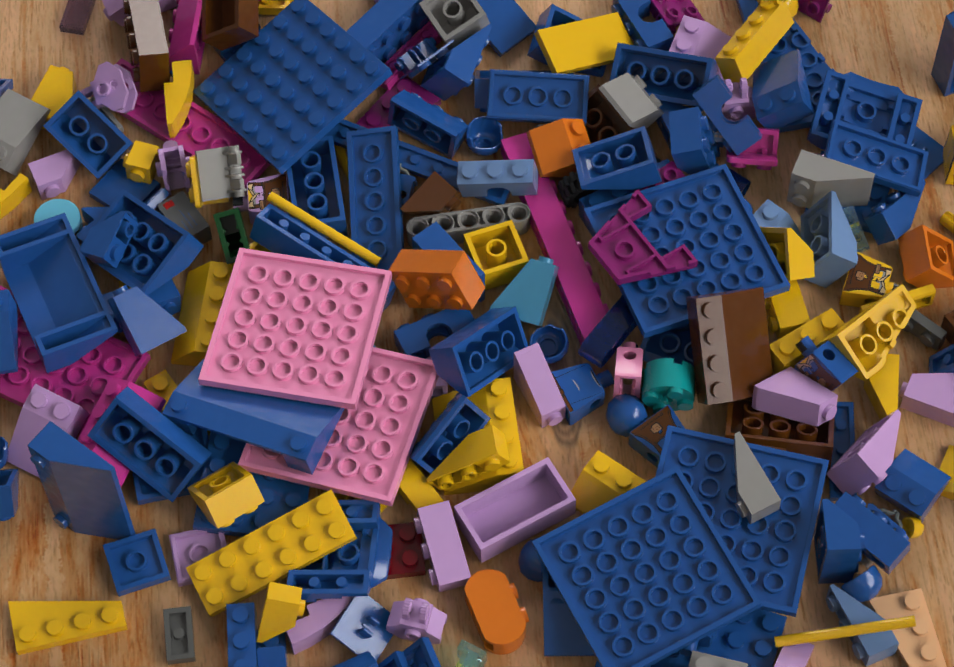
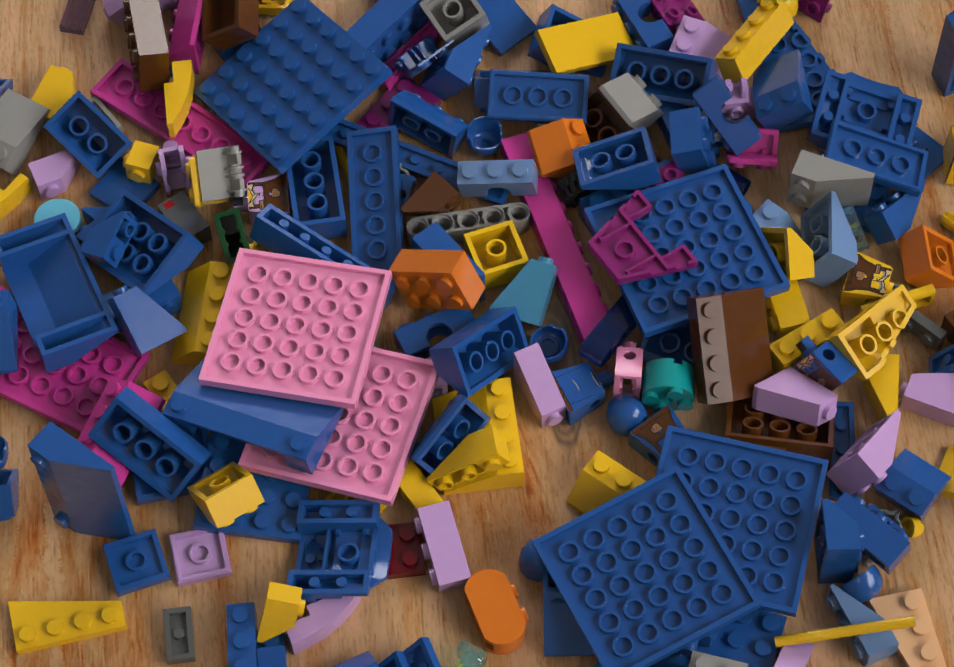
lavender slope [7,384,89,478] -> none
lavender hinge [80,61,138,114] -> none
blue tile [144,188,170,210] -> none
yellow plate [186,490,357,617] -> none
yellow piece [267,192,381,267] -> none
piece [330,595,393,661] -> none
lavender hinge [386,598,447,644] -> none
lavender piece [454,457,576,563] -> none
light grey slope [733,431,781,524] -> none

